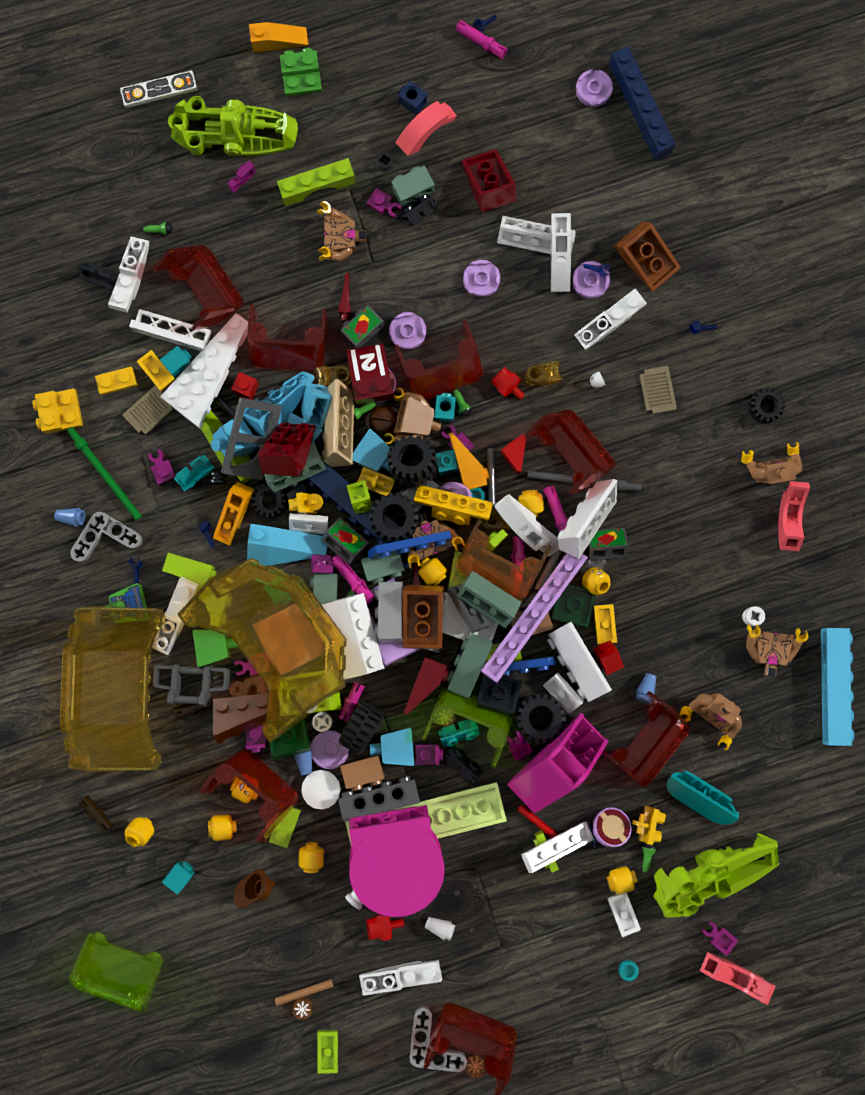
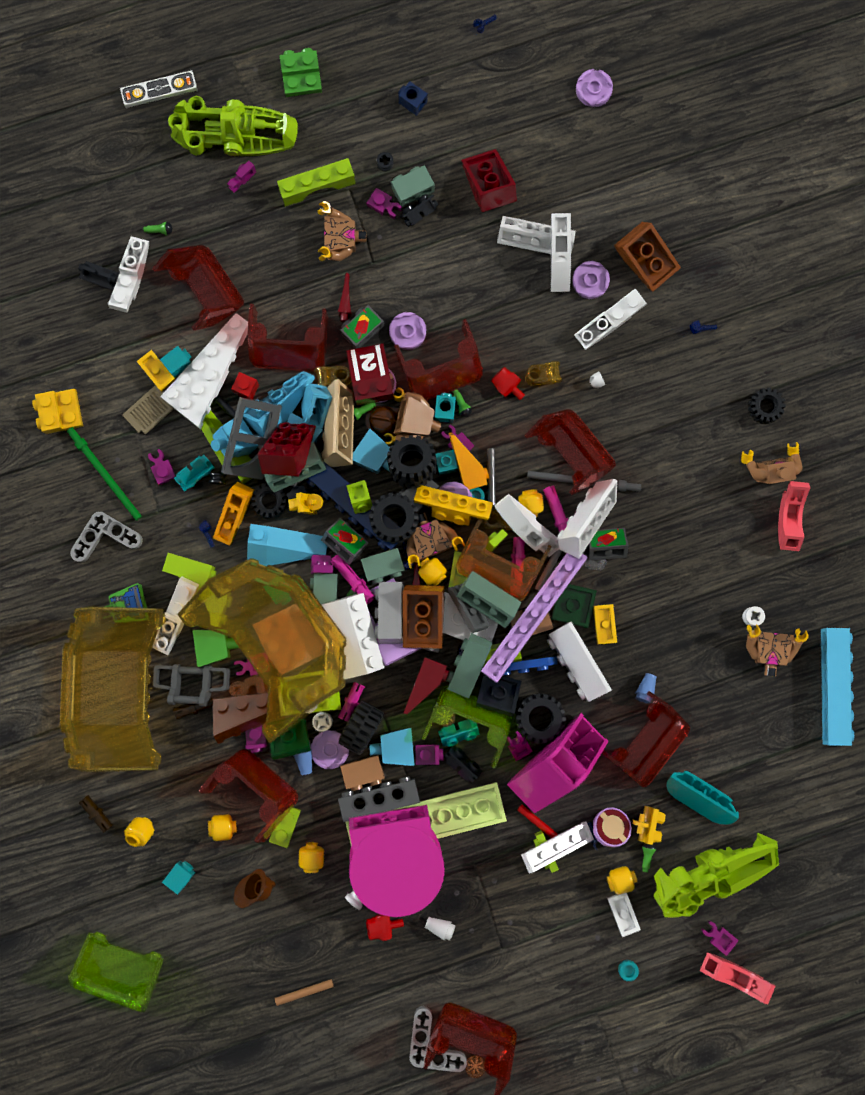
medium blue cone [55,508,86,527] -> none
yellow plate [95,366,138,396] -> none
white fence [129,309,212,352] -> none
clear blue hand [129,557,143,584] -> none
yellow head [230,774,260,804] -> none
light orange slope [249,22,308,52] -> none
white plate [289,513,328,534] -> none
clear orange tile [292,998,313,1020] -> none
white tile [301,770,341,809] -> none
lime plate [318,1030,338,1073] -> none
yellow hips [357,467,395,496] -> none
white slope [359,960,442,995] -> none
blue wing [367,531,451,559] -> none
coral arch [395,101,457,156] -> none
dark pink pin [455,20,508,59] -> none
lavender tile [463,260,500,298] -> none
red slope [500,434,527,474] -> none
white plate [543,673,584,714] -> none
yellow head [582,567,611,595] -> none
clear blue hand [584,264,611,278] -> none
red brick [593,640,624,676] -> none
dark blue brick [609,46,676,160] -> none
dark tan window [639,366,677,414] -> none
medium nougat torso [679,693,742,750] -> none

